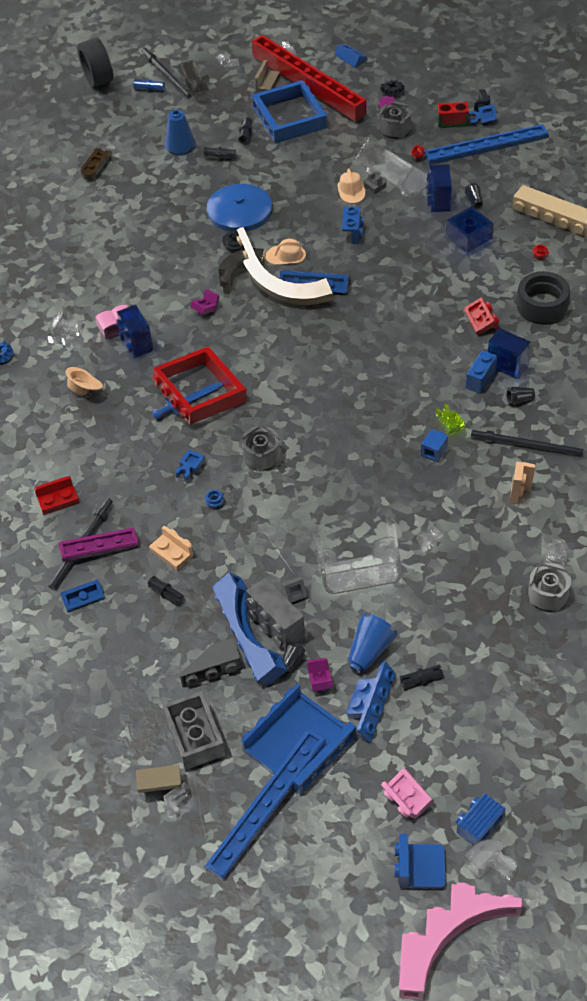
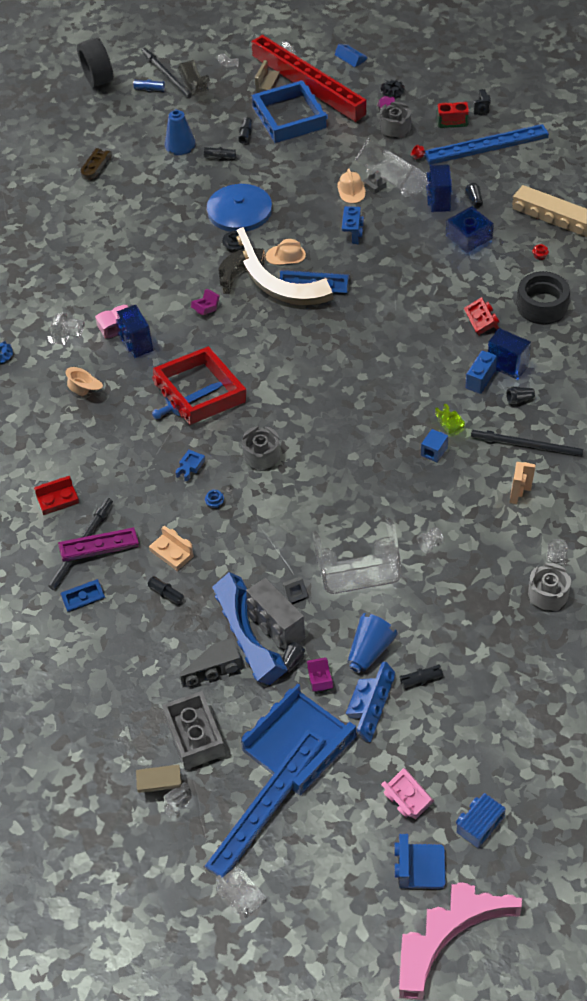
clear brick [464,840,518,882] -> none
blue plate [469,104,497,124] -> none
none -> clear bracket [215,866,267,918]

